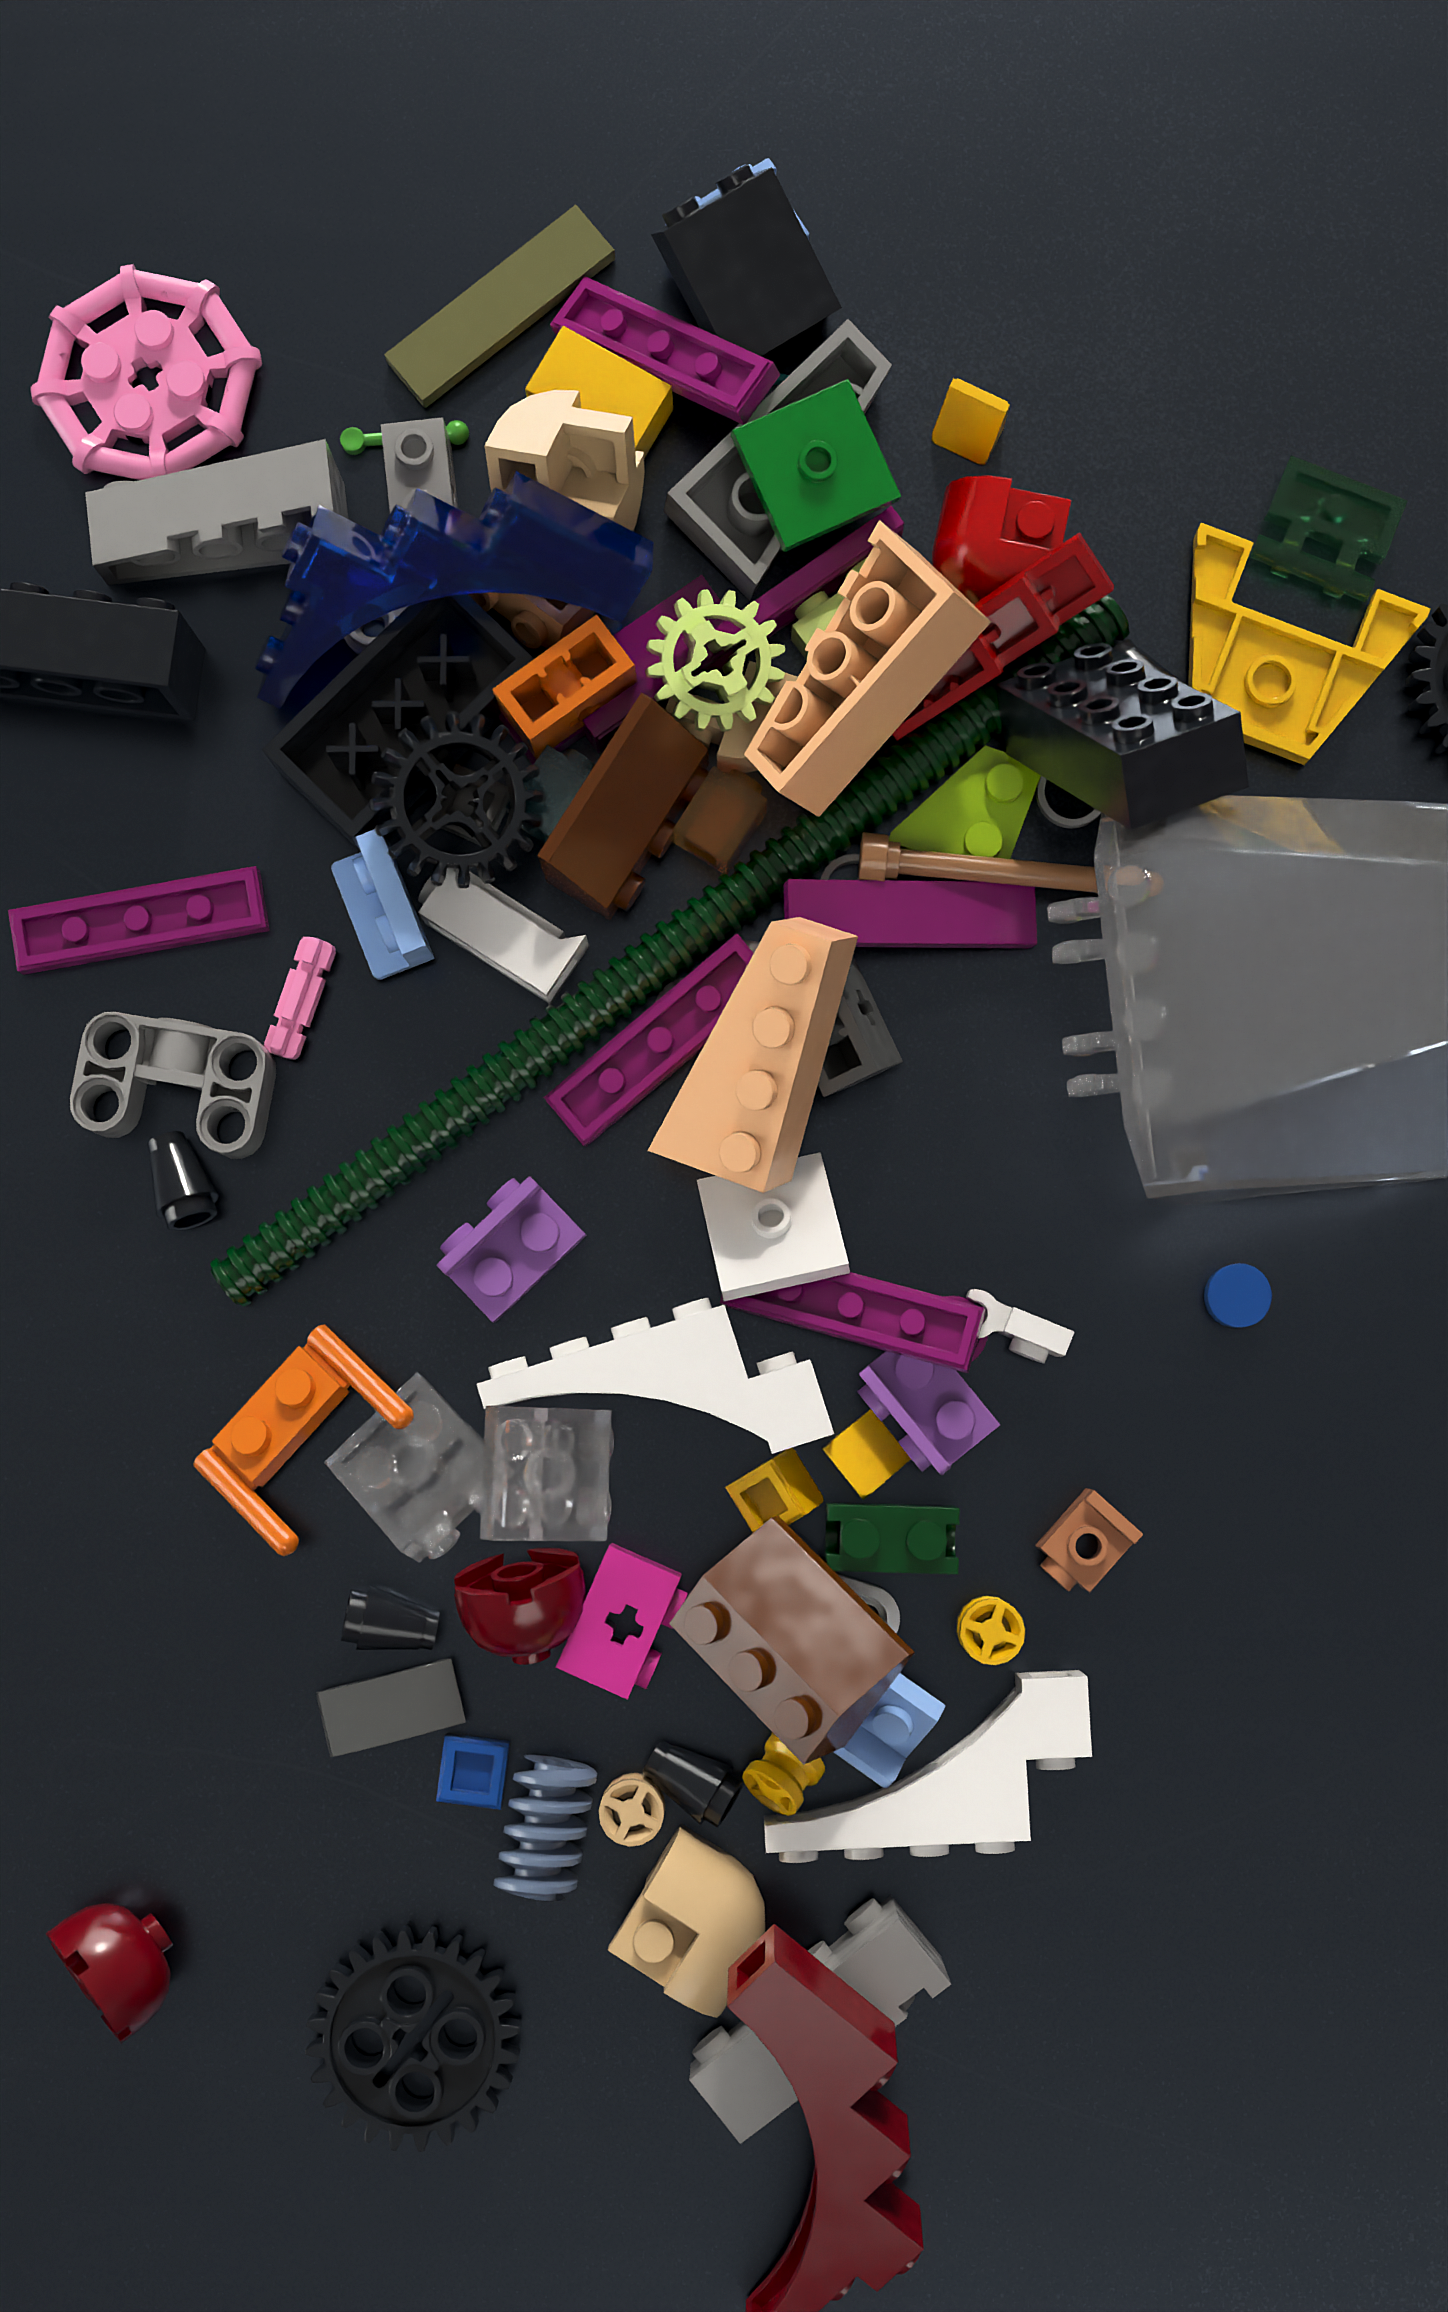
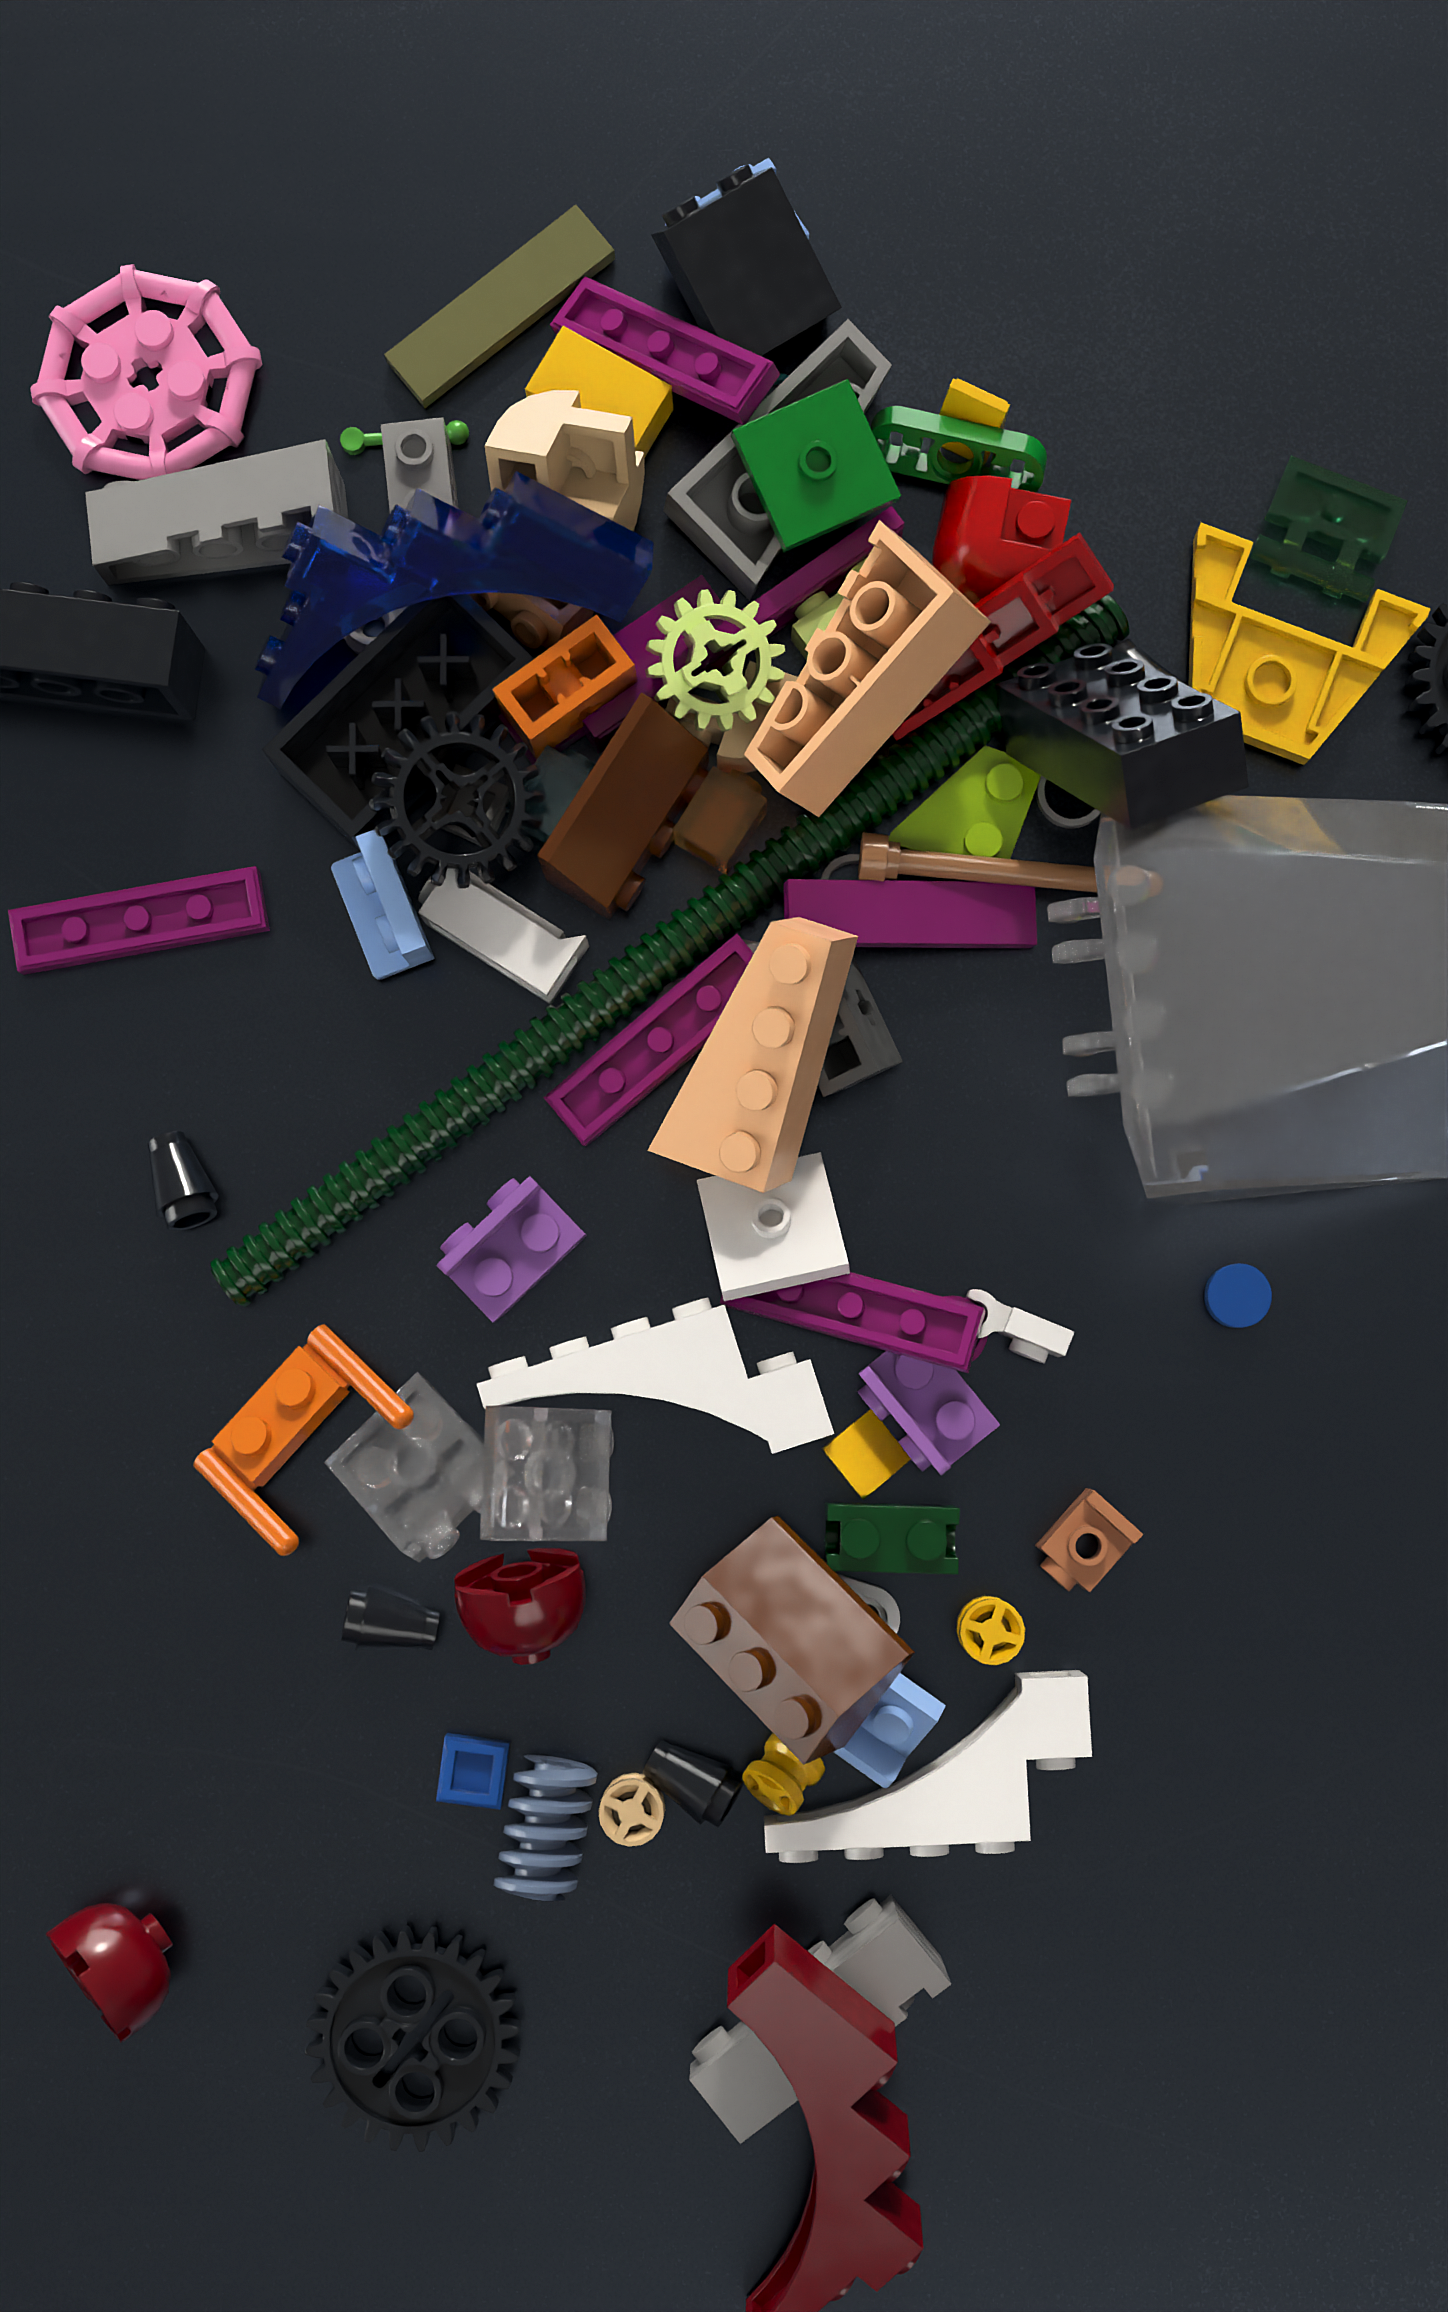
light grey beam [70,1012,276,1159] -> none
bright pink axle [264,937,336,1060] -> none
dark grey slope [315,1658,466,1757] -> none
dark pink brick [555,1543,688,1700] -> none
tan brick [608,1823,765,2018] -> none
yellow slope [725,1448,824,1533] -> none
none -> green beam [870,406,1047,493]

